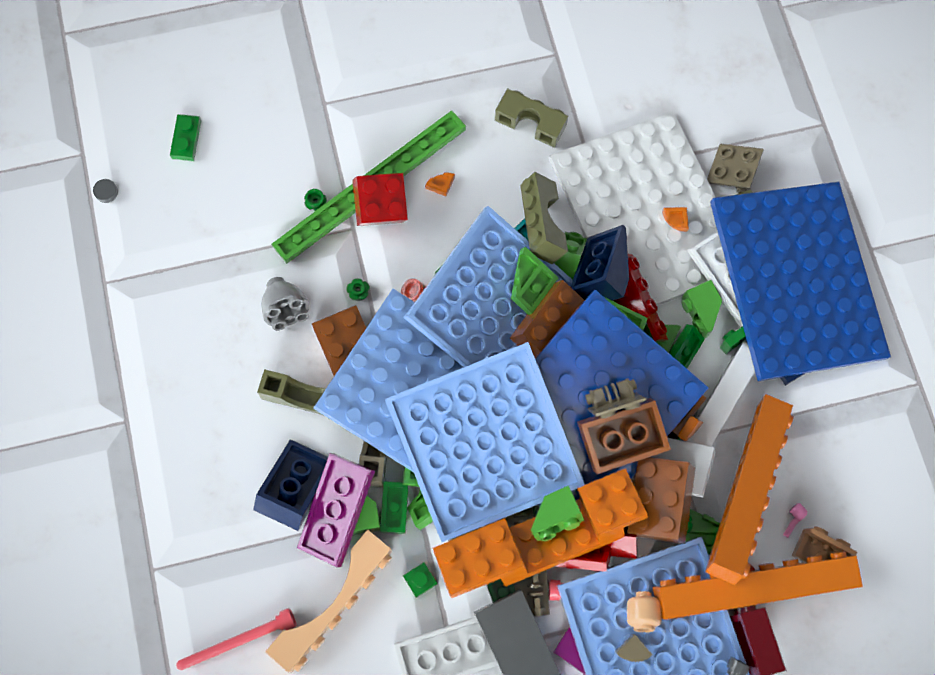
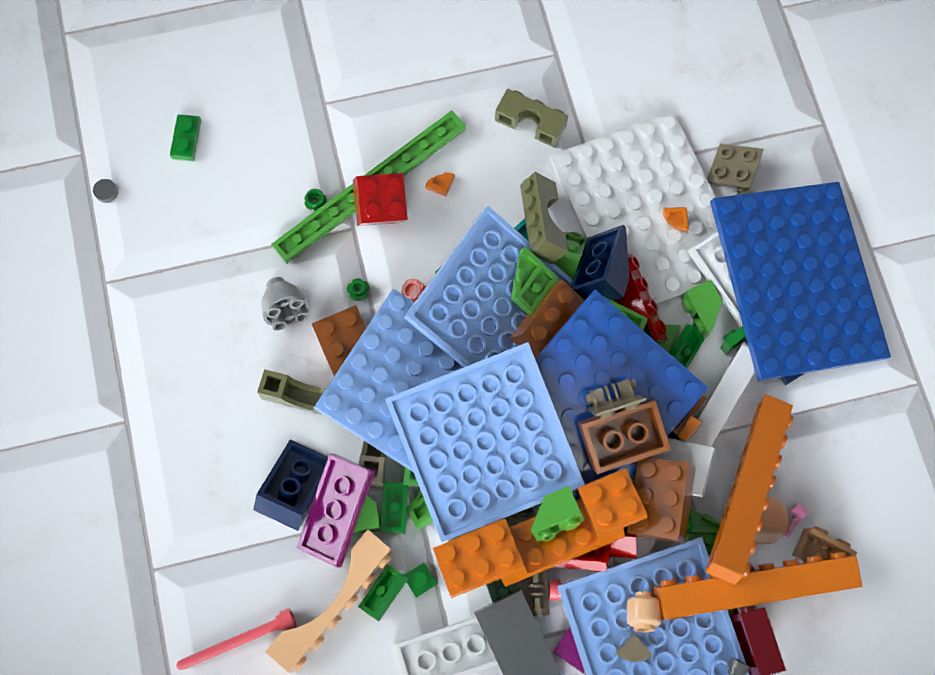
none -> green plate [358,564,409,622]
none -> nougat hat [754,496,789,544]

